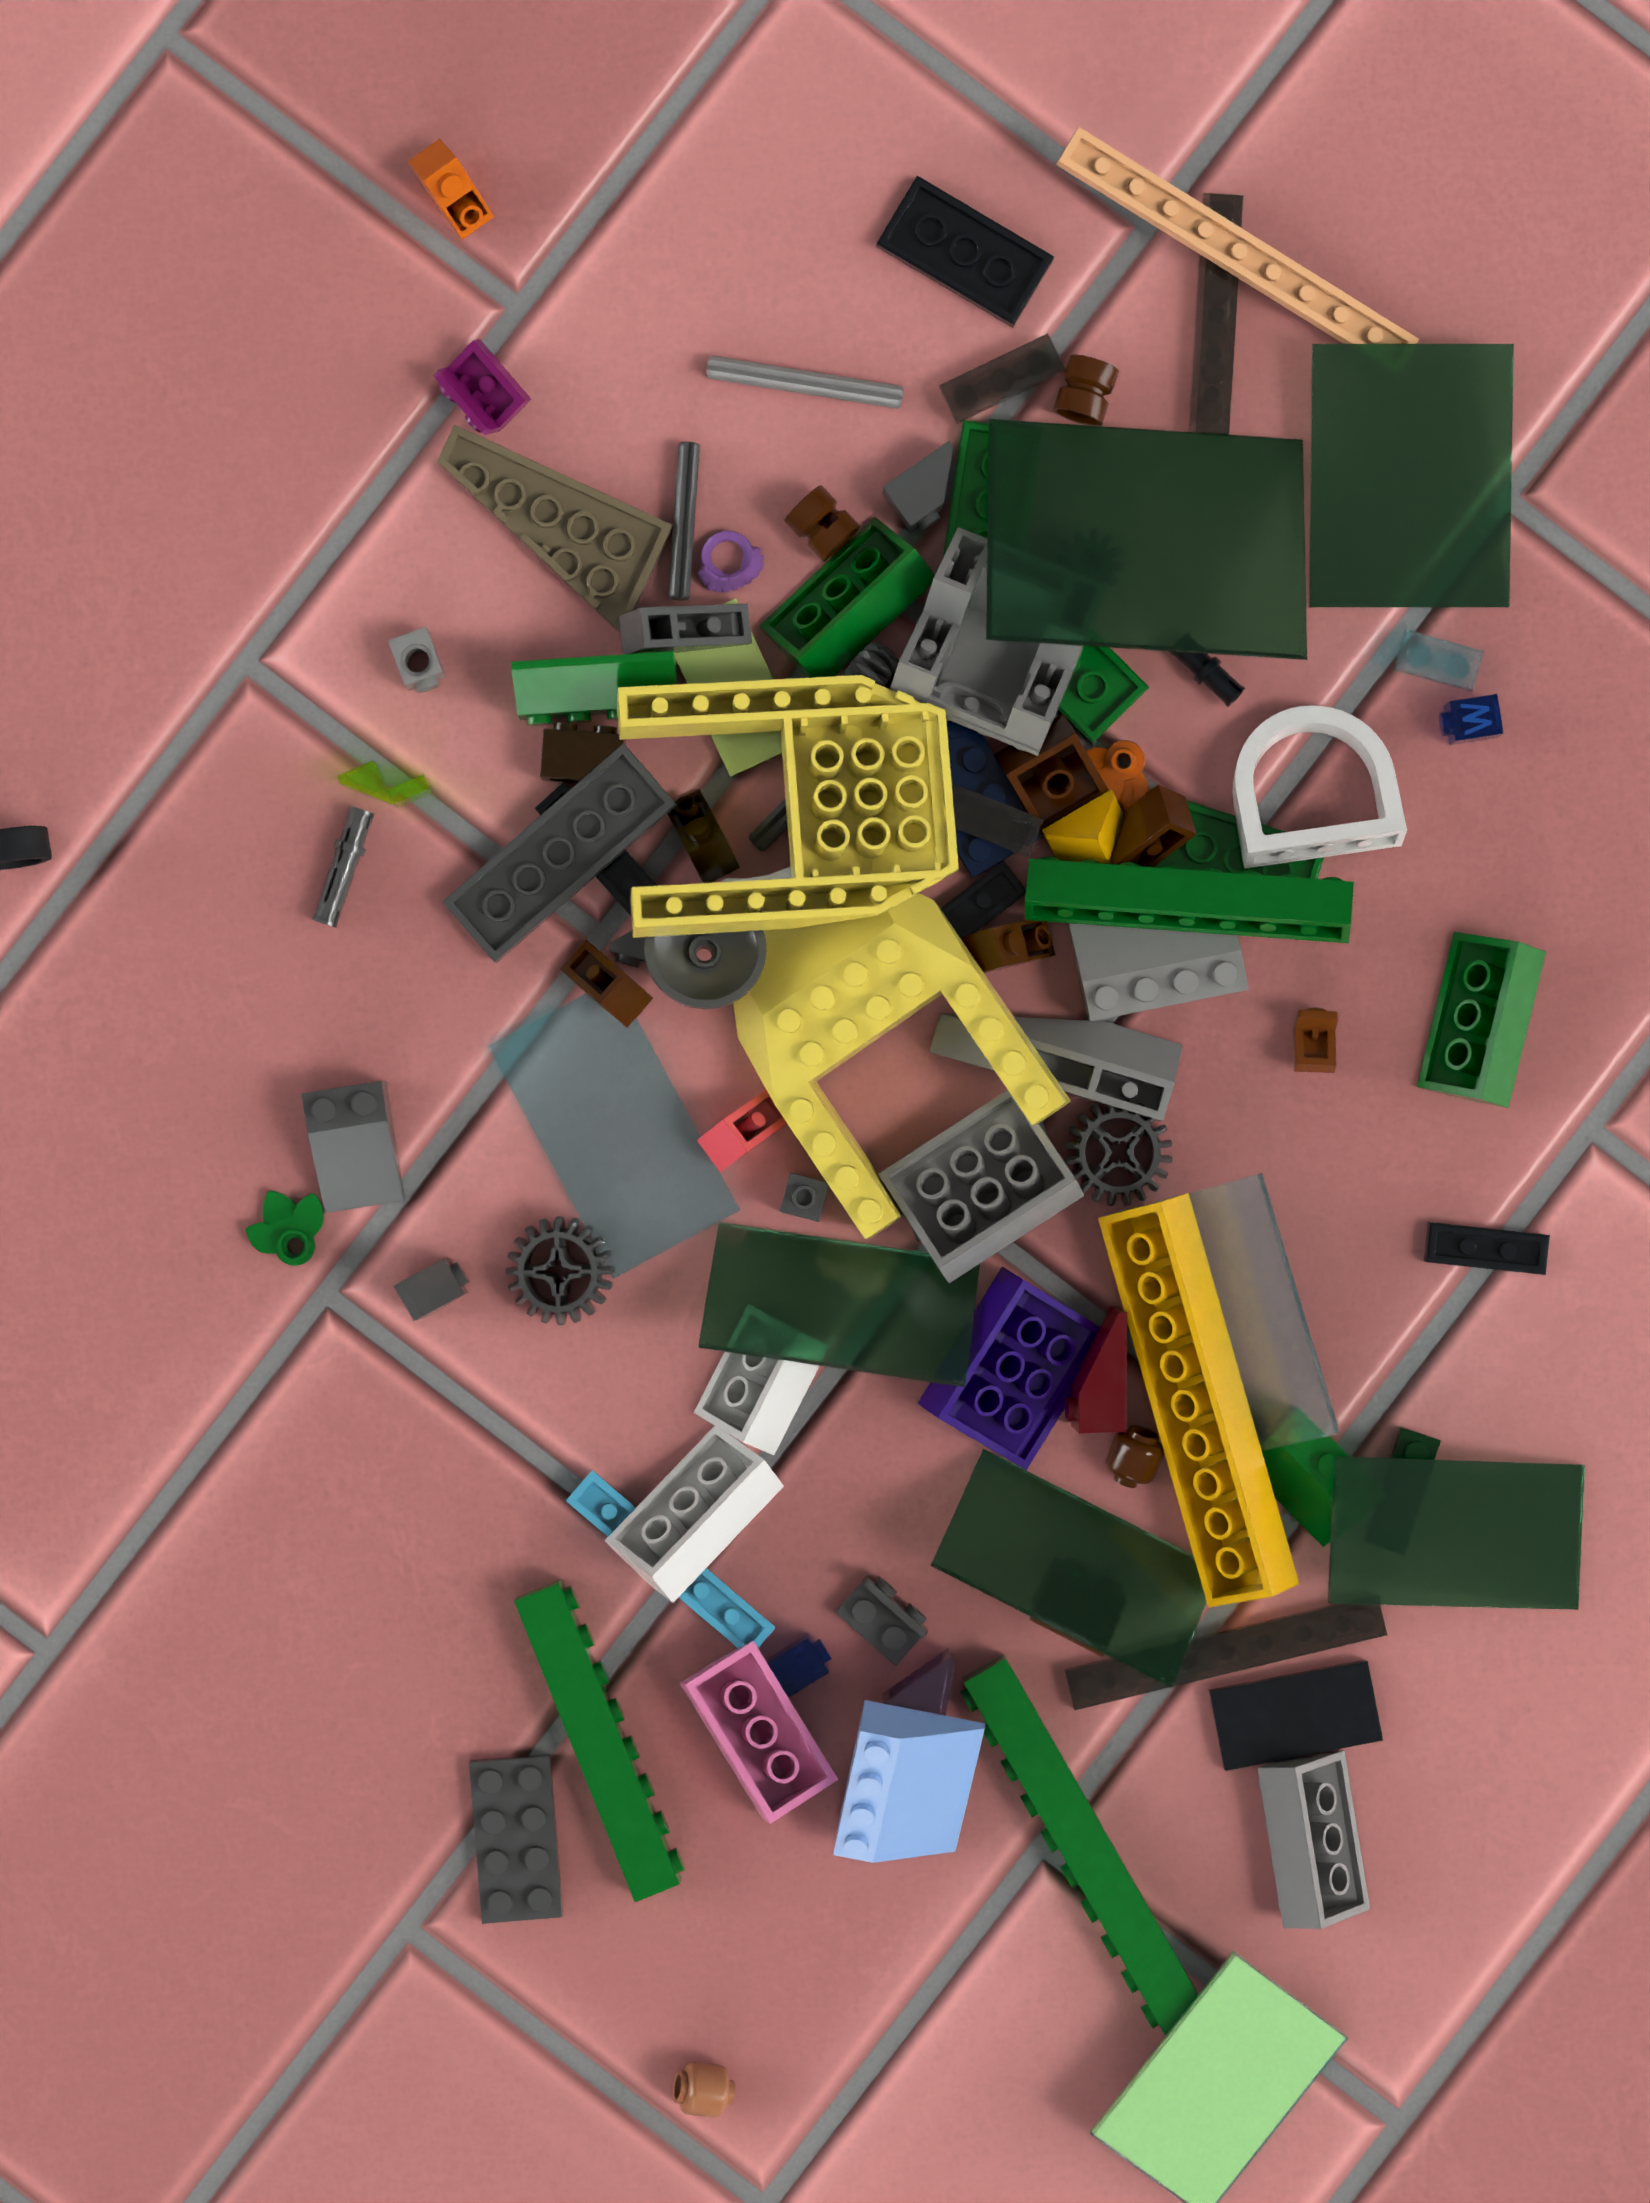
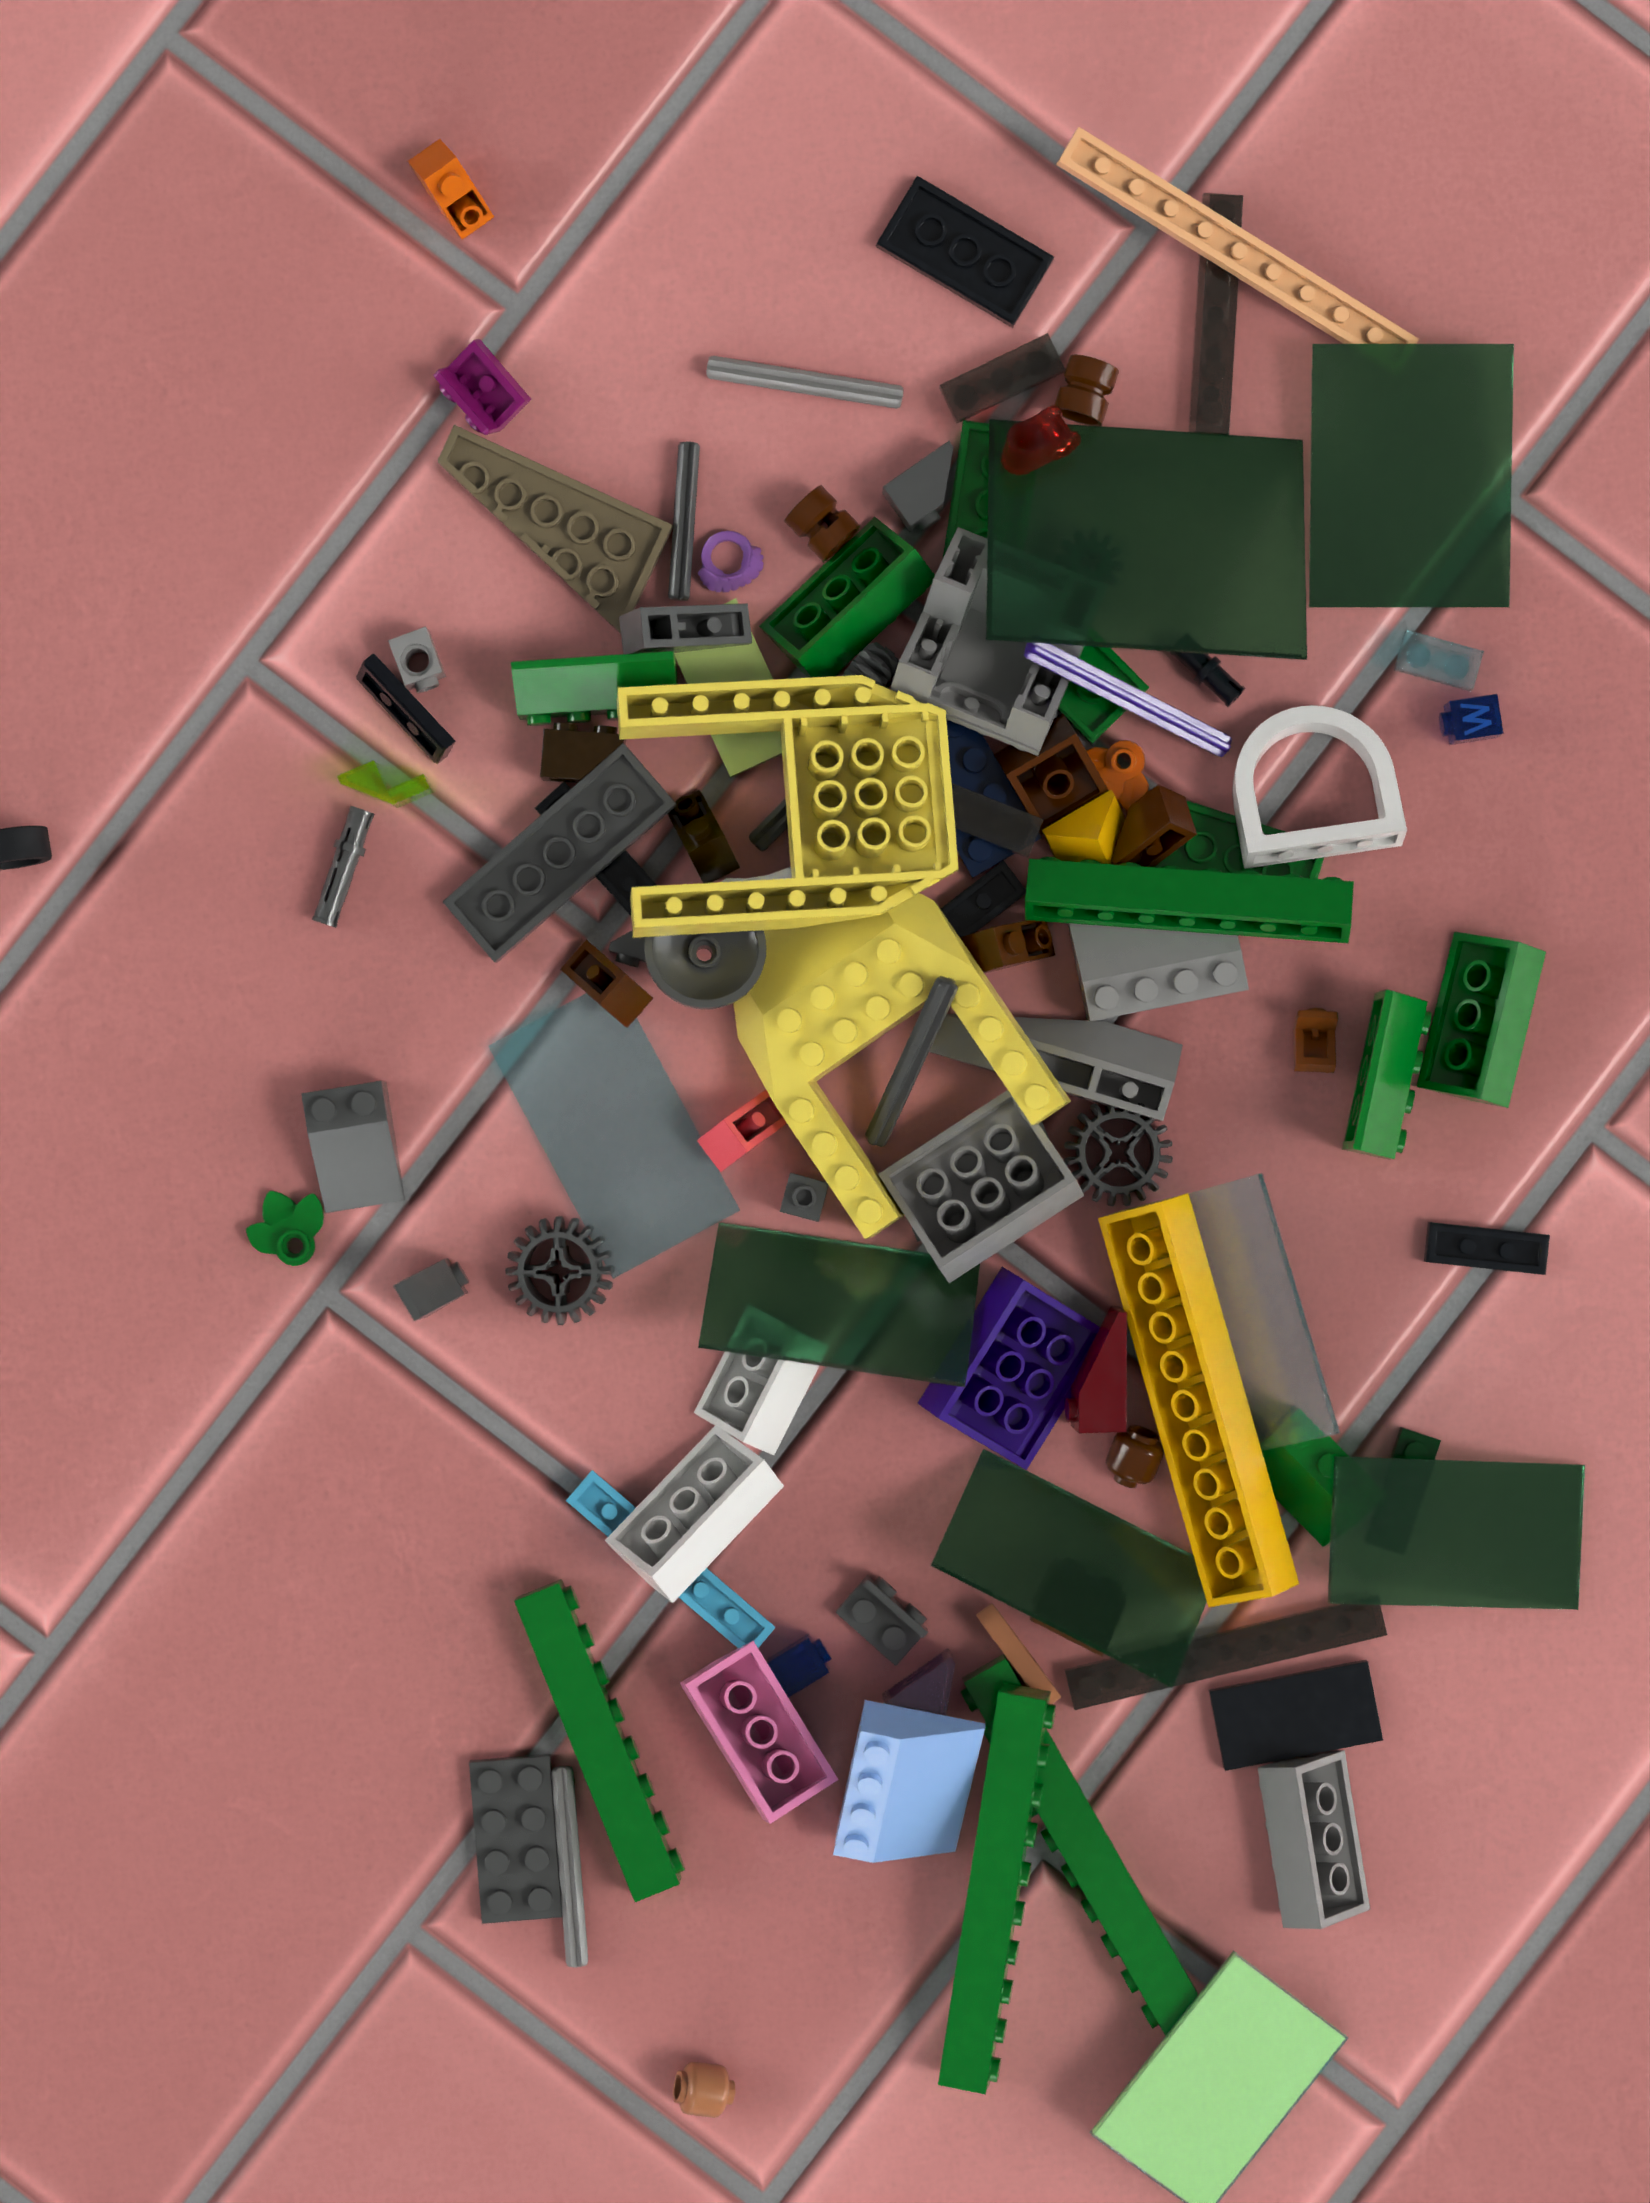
none -> black tile [356,653,456,764]
none -> light grey axle [551,1766,588,1967]
none -> dark grey axle [865,976,958,1147]
none -> green brick [938,1683,1056,2095]
none -> nougat beam [976,1603,1062,1704]
none -> clear red piece [1001,405,1081,475]
none -> axle [1024,637,1232,757]
none -> green slope [1342,989,1432,1160]

